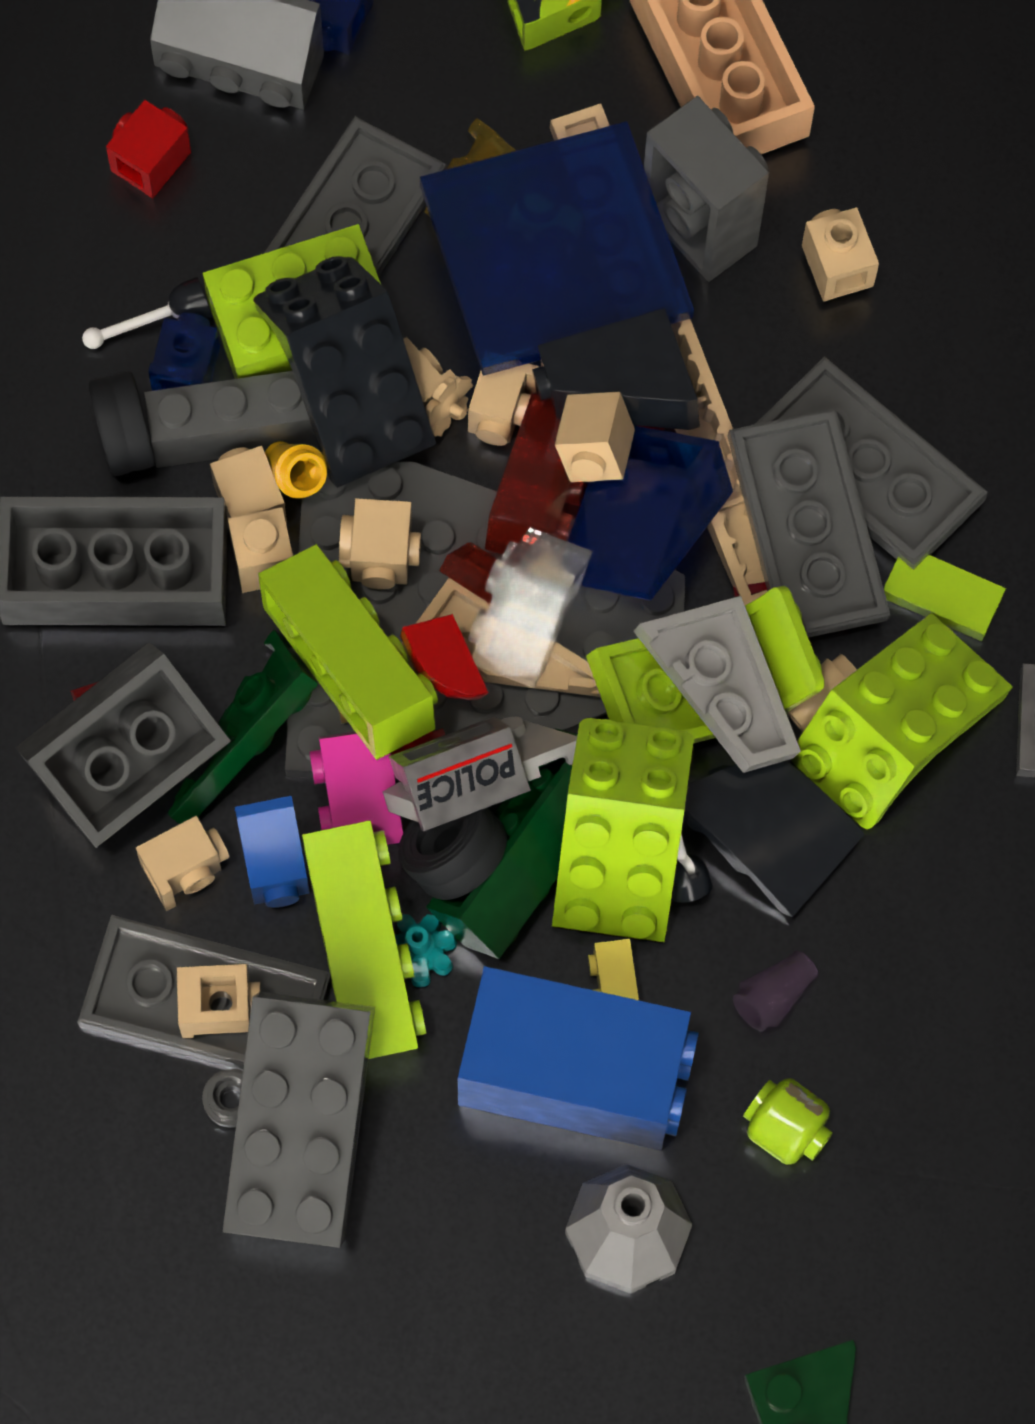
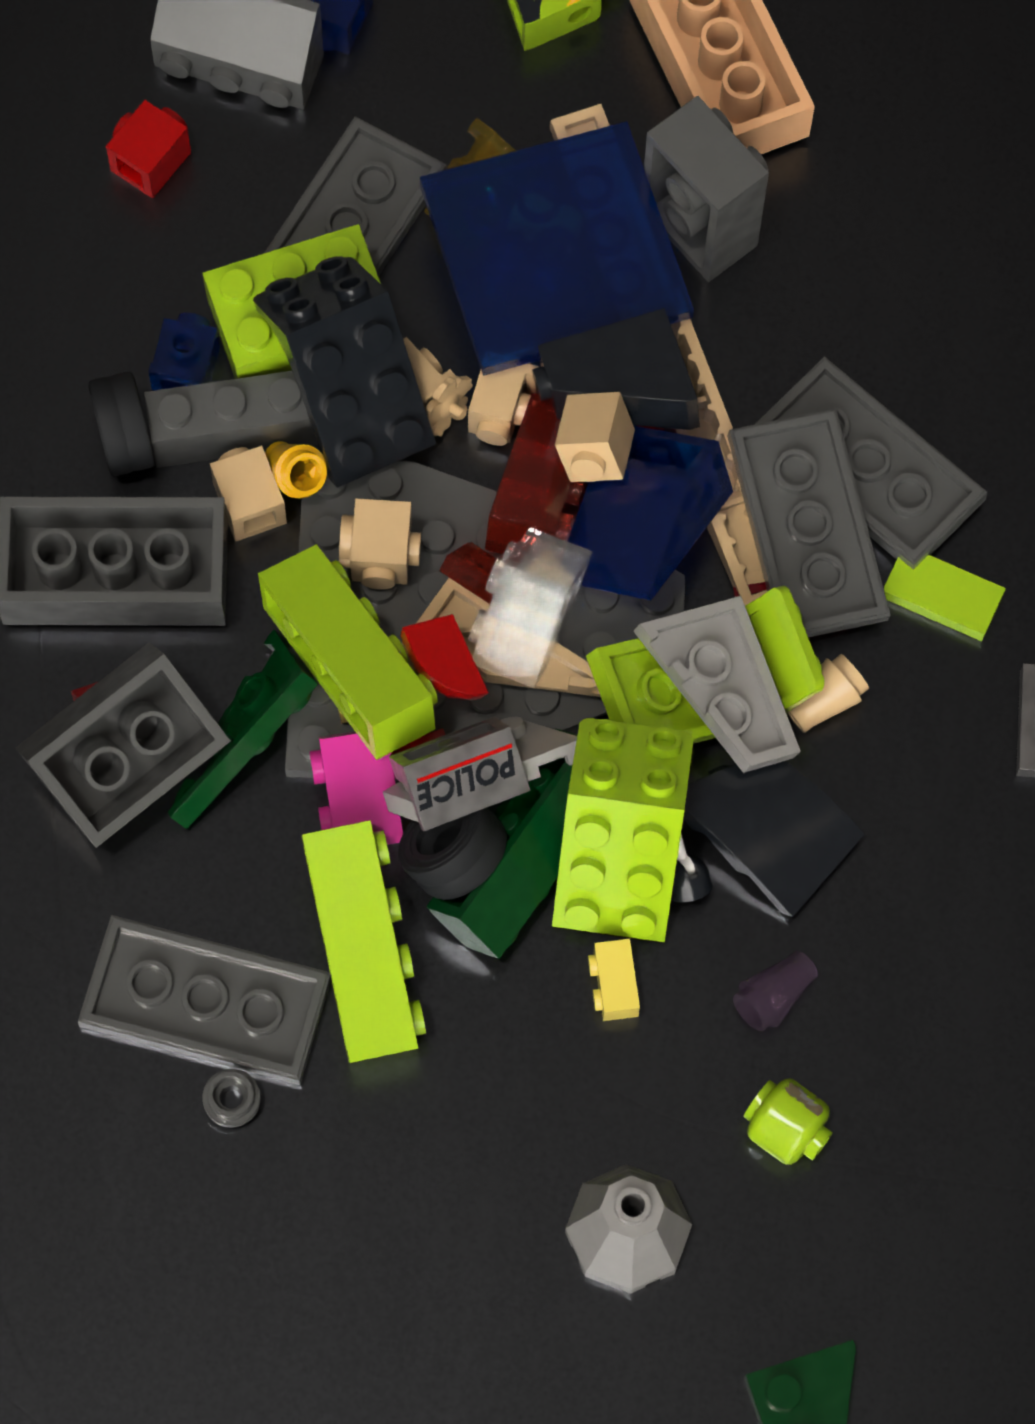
hinge [82,277,213,349] -> none
tan brick [135,816,230,912] -> none
tan brick [177,964,261,1038] -> none
dark grey brick [222,992,375,1248] -> none
tan brick [228,507,293,593] -> none
blue slope [235,796,310,908] -> none
teal plant [395,914,457,988] -> none
blue brick [458,966,699,1151] -> none
lime bracket [791,613,1013,829] -> none
tan brick [802,207,879,302] -> none

